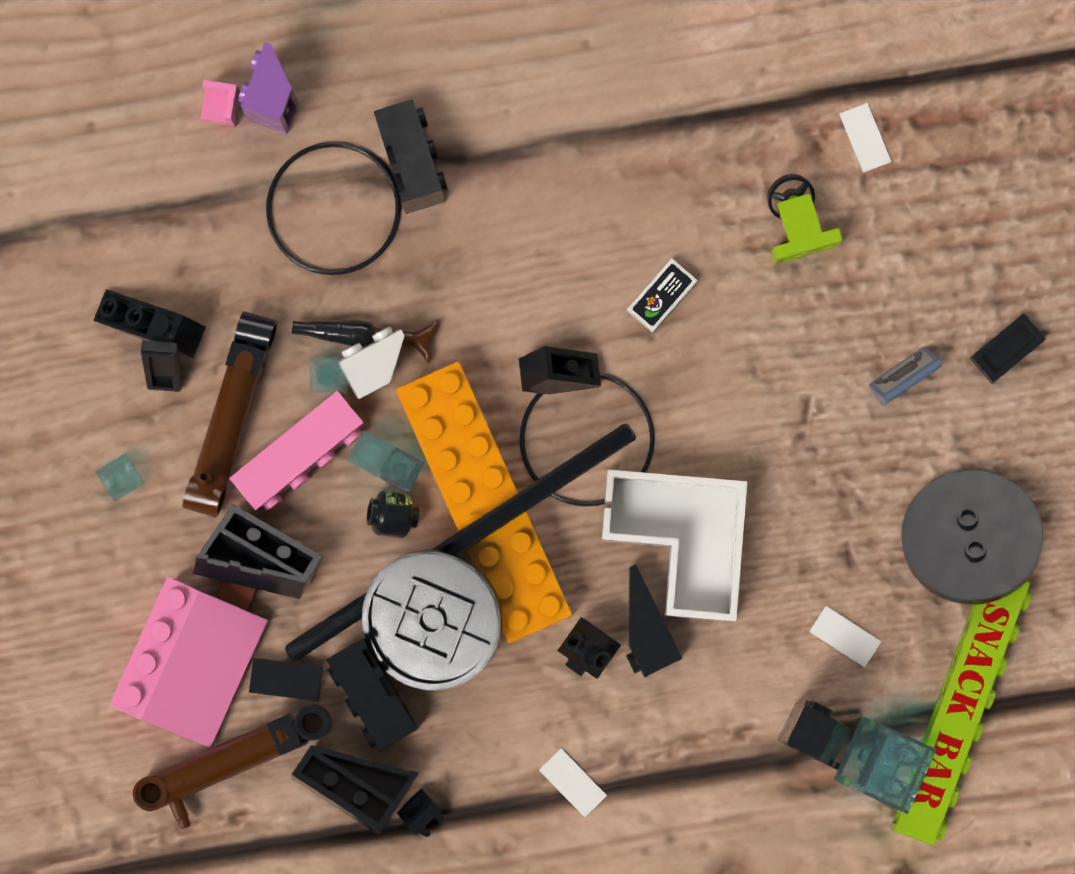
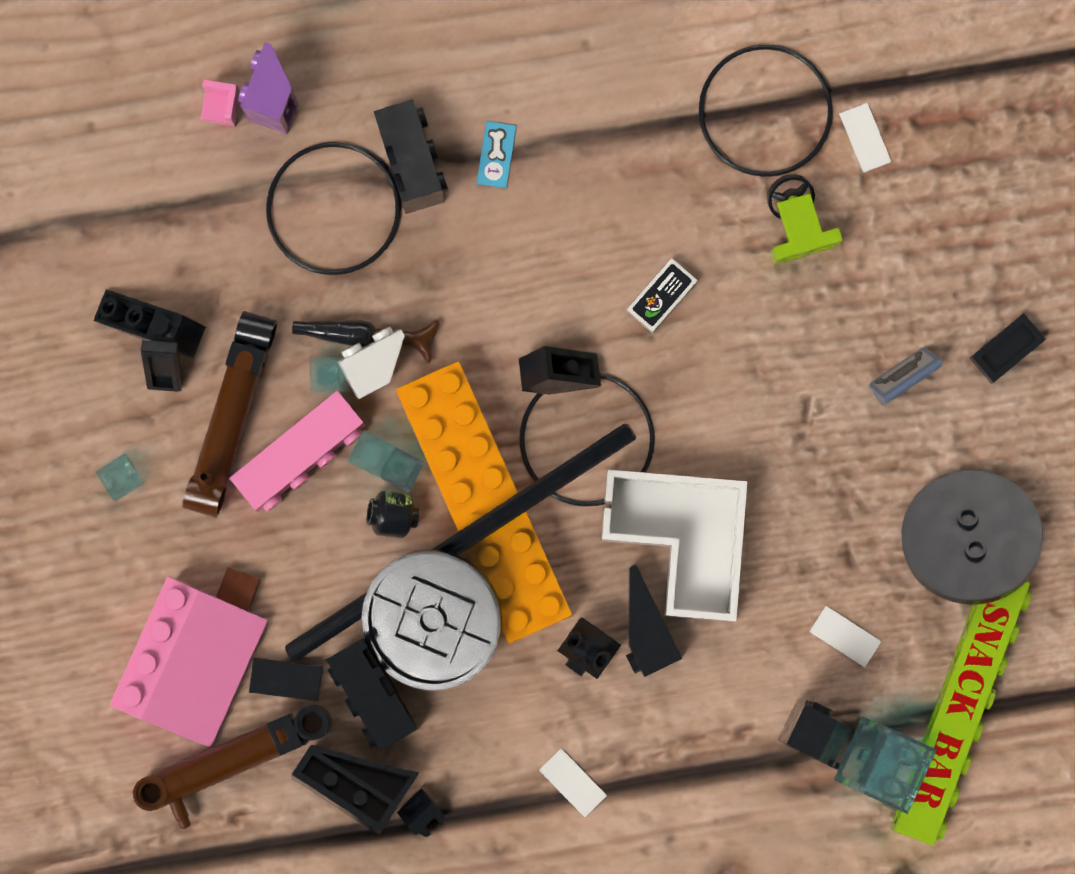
black wedge [192,504,323,599] -> none
none -> medium azure sticker [476,121,516,189]
none -> black piece [699,45,833,177]

